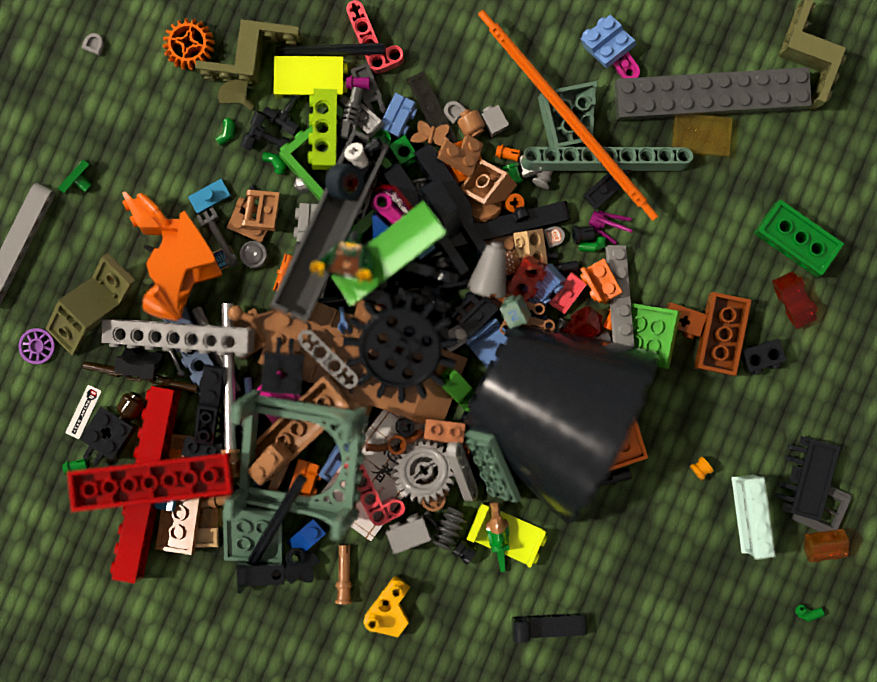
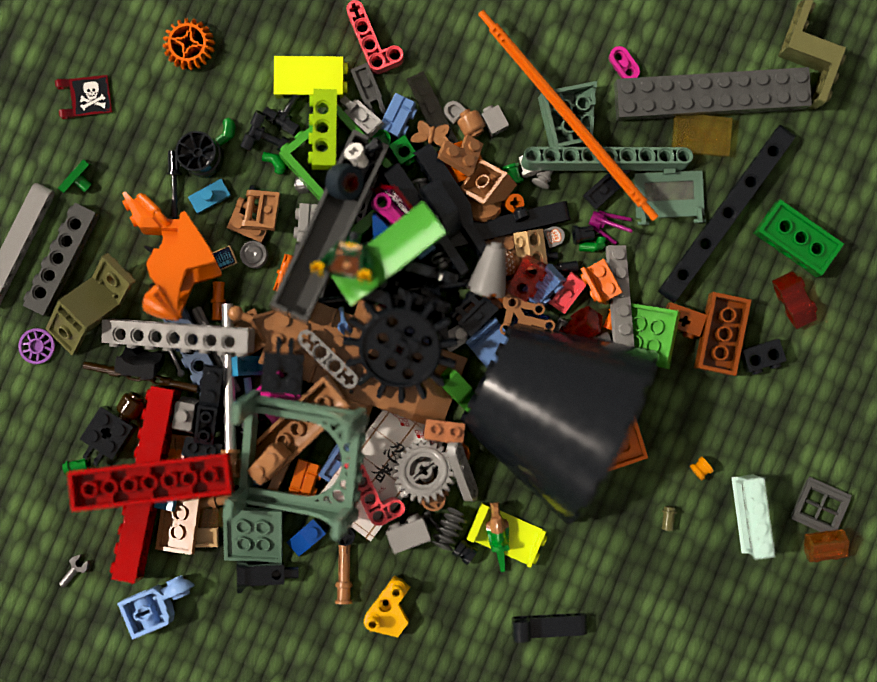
white sticker [66,385,101,439] -> none
light grey tile [81,33,105,56] -> none
olive bracket [195,19,303,86] -> none
dark grey hinge [196,207,239,267] -> none
olive hand [218,79,254,110] -> none
black axle [248,473,307,565] -> none
black axle [275,43,386,56] -> none
black plate [284,548,320,584] -> none
dark grey hinge [339,87,364,141] -> none
magenta pin [346,75,371,91] -> none
dark orange piece [366,429,424,455] -> none
black bush [395,418,415,437] -> none
sand green tile [464,430,521,503] -> none
orange pin [495,144,521,162] -> none
sand green brick [500,295,531,329] -> none
medium blue plate [581,15,636,69] -> none
black axle [598,467,632,487] -> none
black hinge [774,436,841,522] -> none
green arm [795,605,825,622] -> none
none -> dark grey brick [22,203,100,317]
none -> flag [55,75,112,119]
none -> flat silver bar [59,554,90,588]
none -> light blue brick [117,575,195,639]
none -> black piece [166,150,182,219]
none -> light grey torso [172,396,200,435]
none -> black wheel [176,131,224,178]
none -> orange pin [210,281,226,321]
none -> dark azure tile [231,356,263,376]
none -> black wheel [336,527,356,546]
none -> sand green piece [634,168,706,225]
none -> black beam [658,124,796,303]
none -> olive pin [661,506,677,531]

